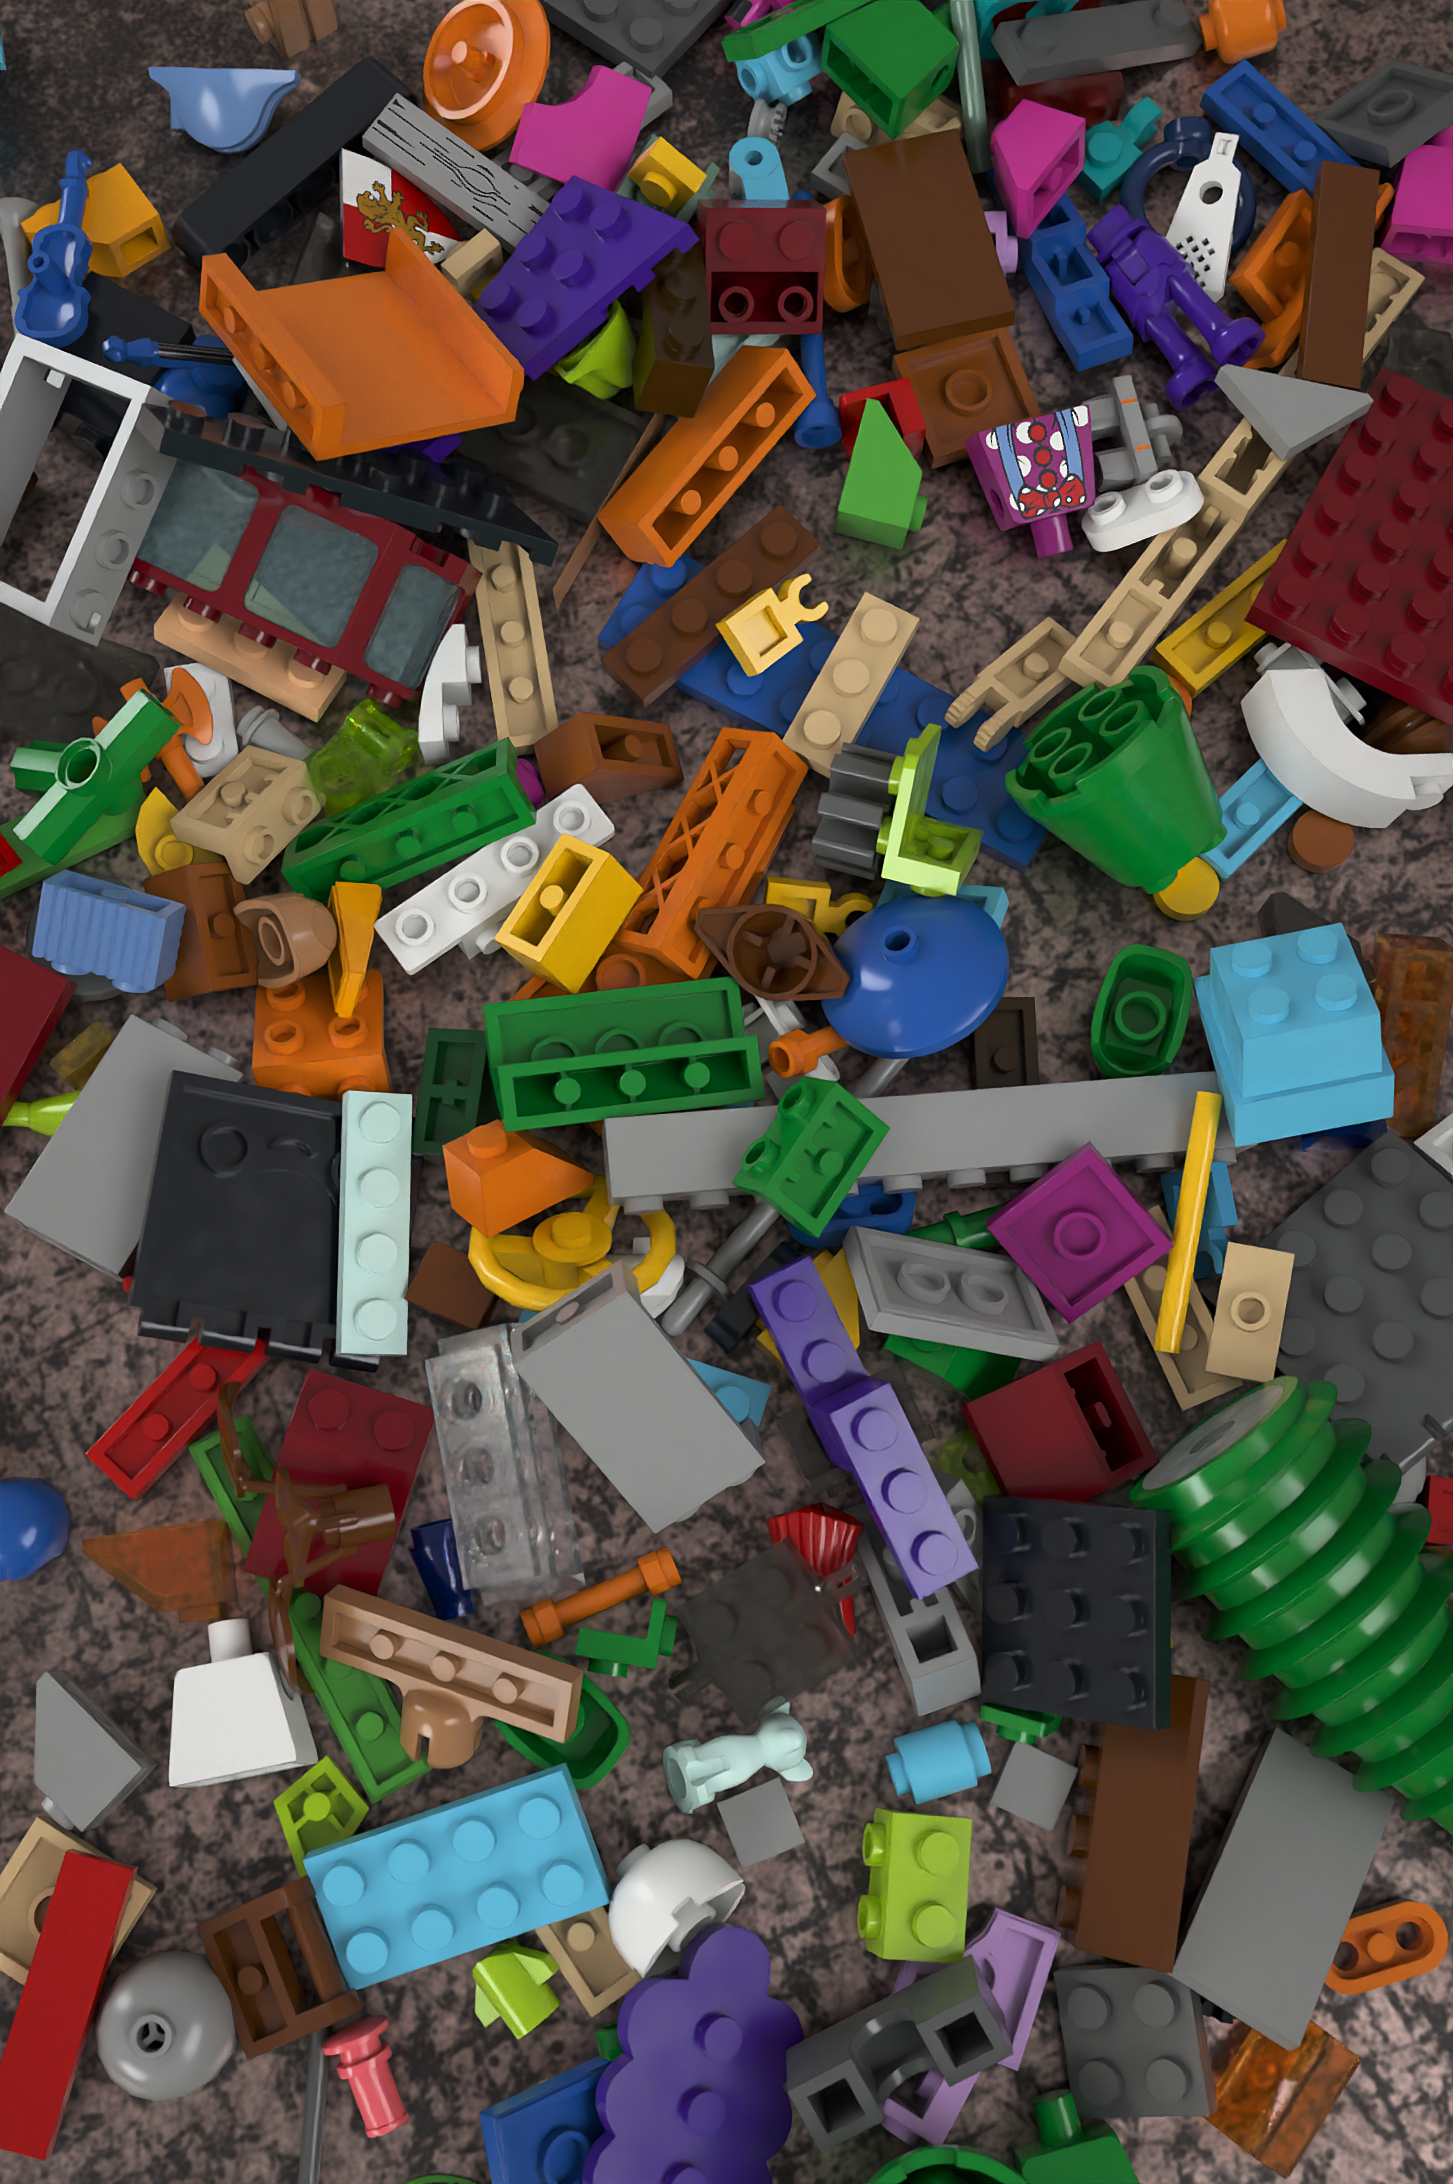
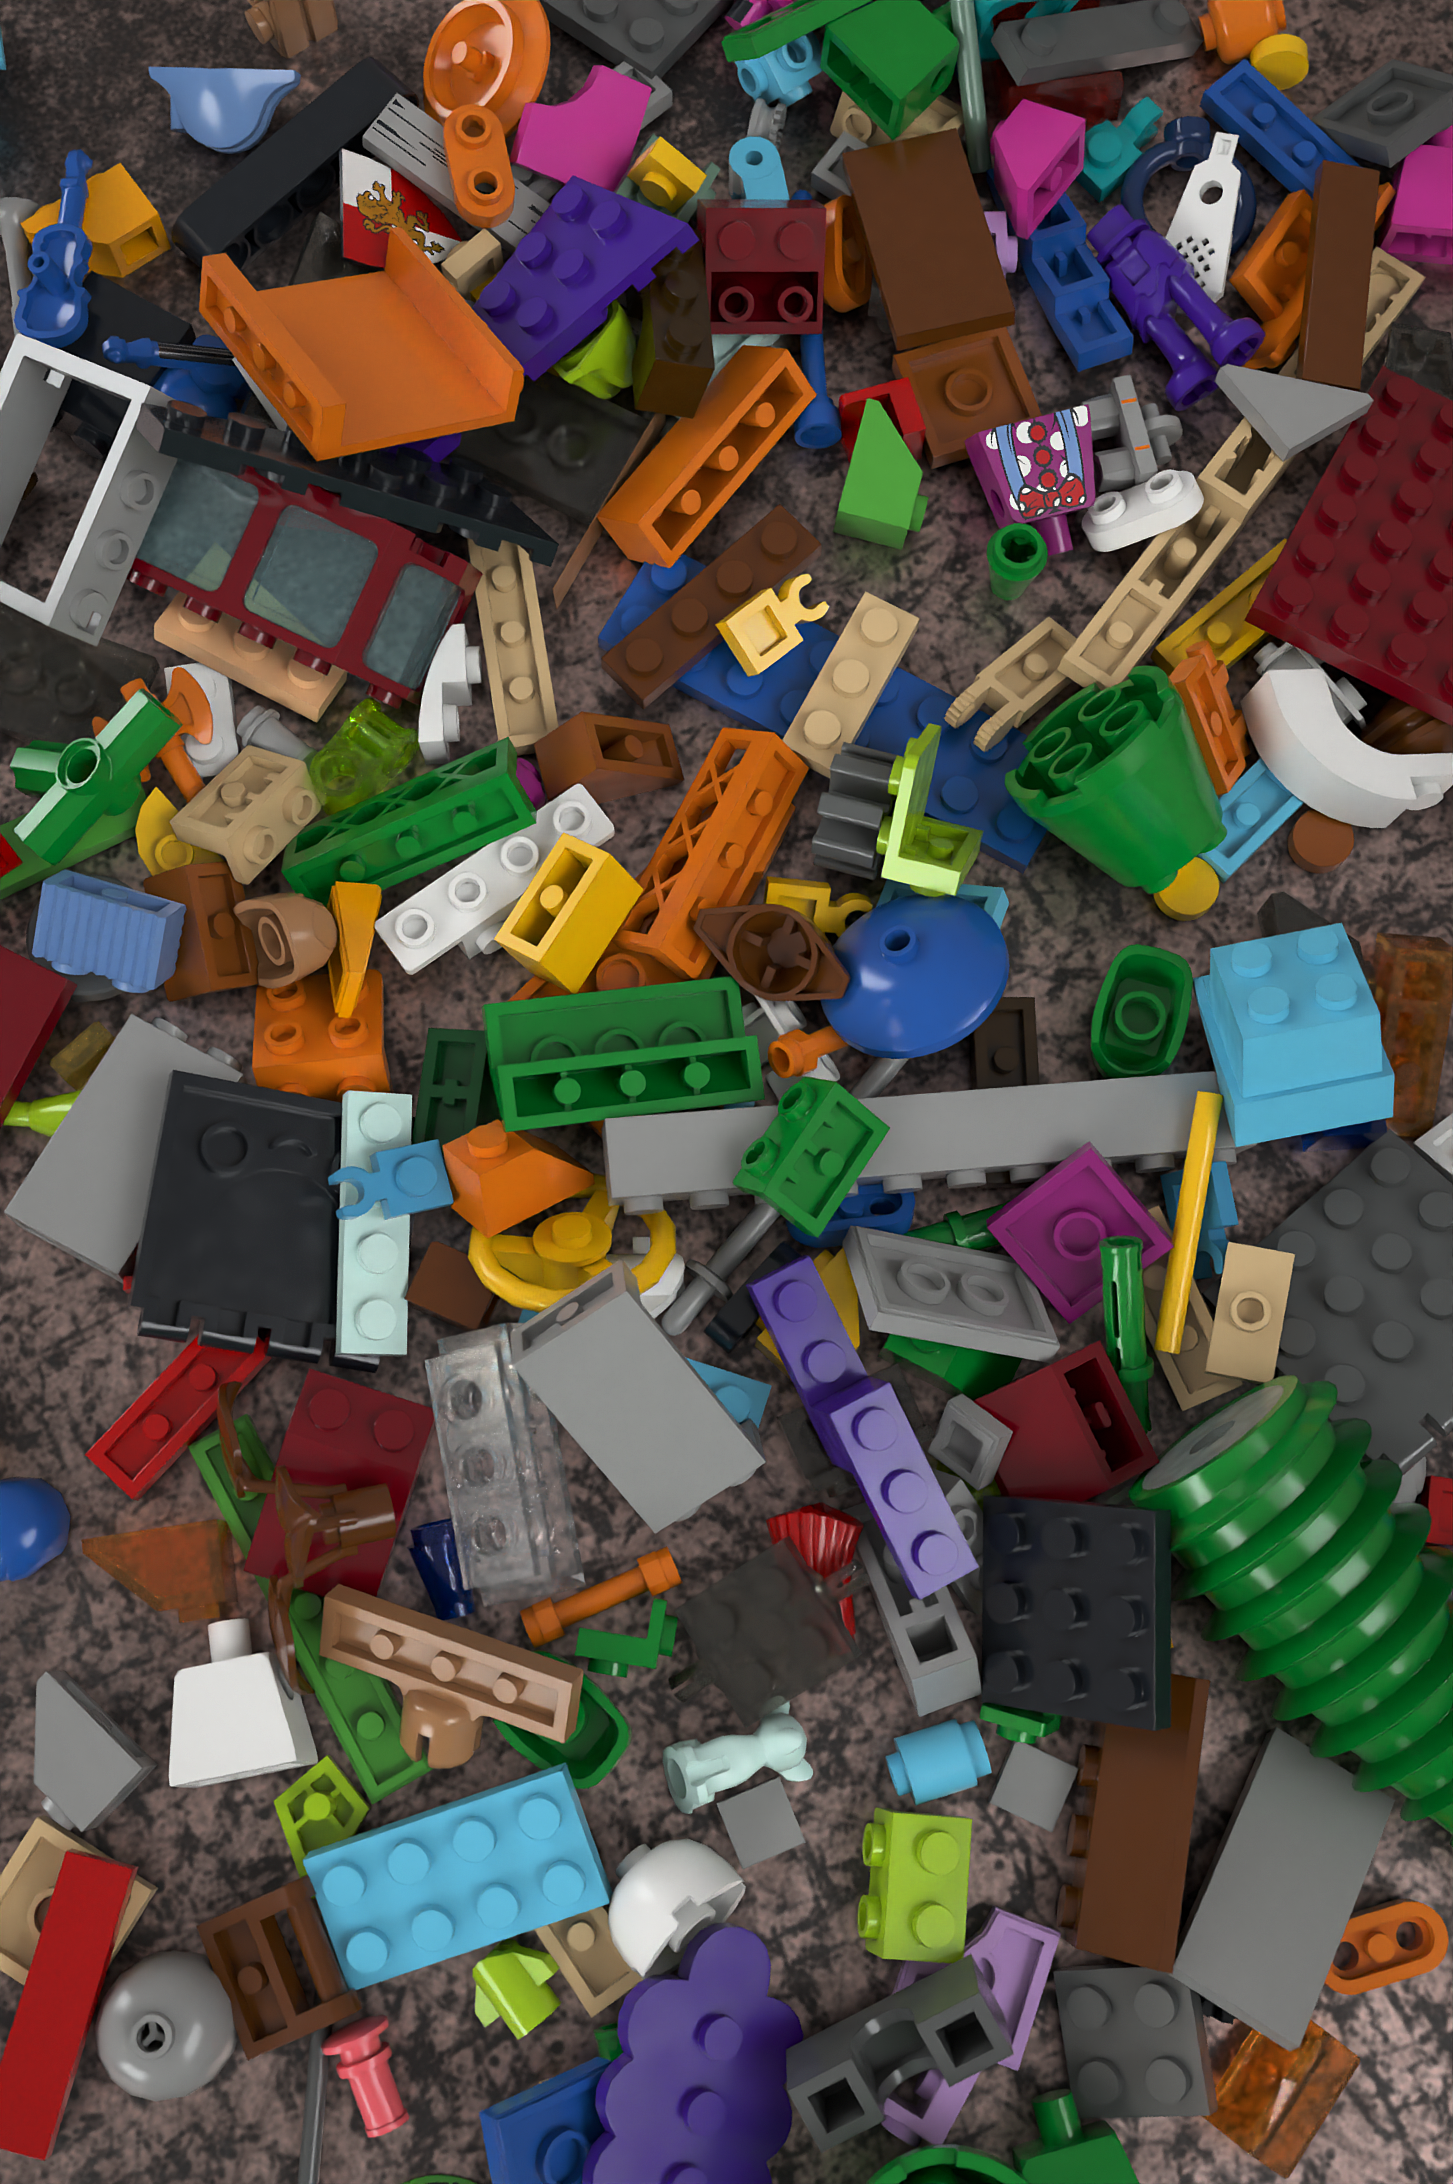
none -> dark azure plate [328,1139,454,1220]
none -> orange plate [443,104,515,228]
none -> light grey tile [928,1393,1013,1491]
none -> green cone [987,523,1048,600]
none -> green pin [1099,1235,1154,1434]
none -> orange plate [1169,640,1251,795]
none -> yellow tile [1250,34,1309,90]

